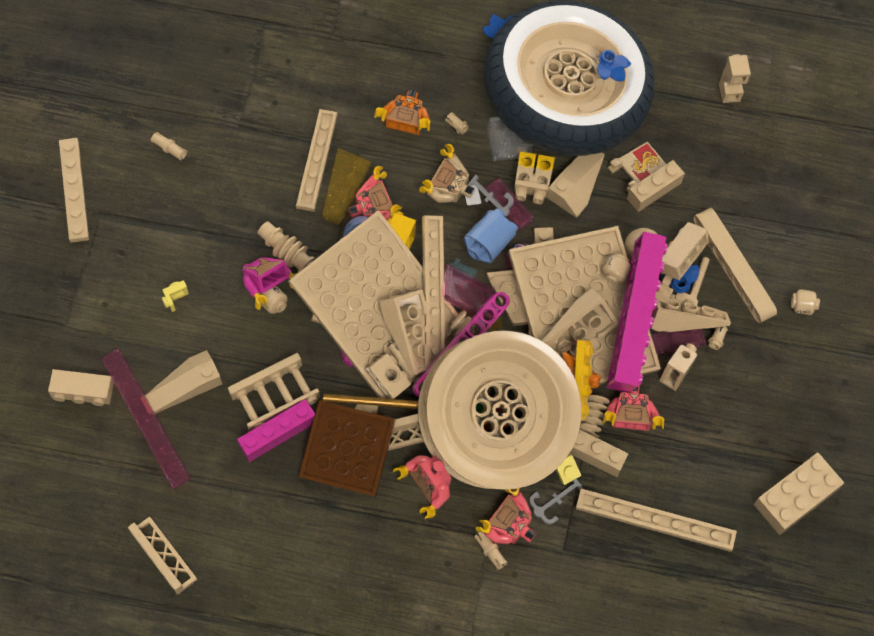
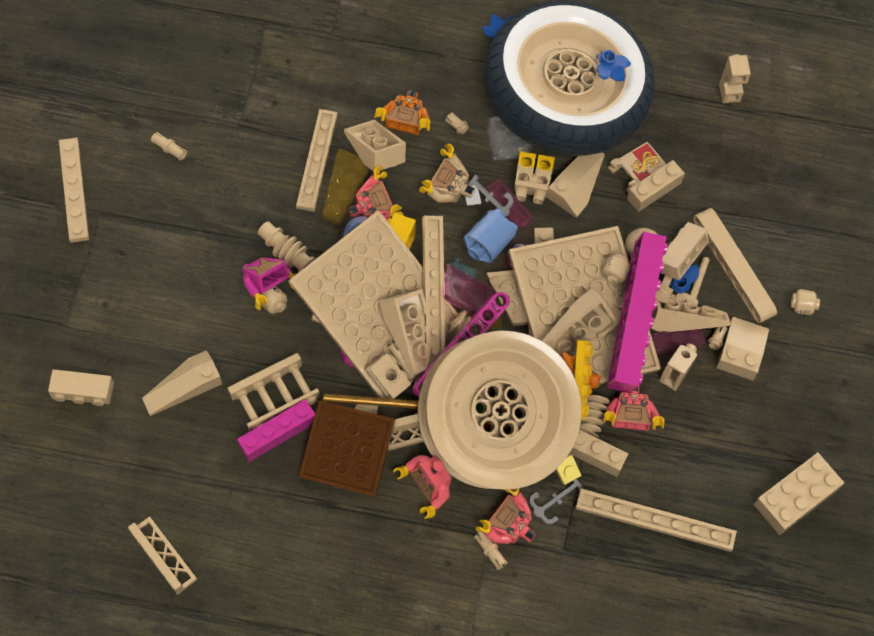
clear pink tile [102,348,191,489] -> none
light yellow bracket [162,280,189,312] -> none
none -> tan slope [344,120,406,171]
none -> tan slope [716,317,769,380]

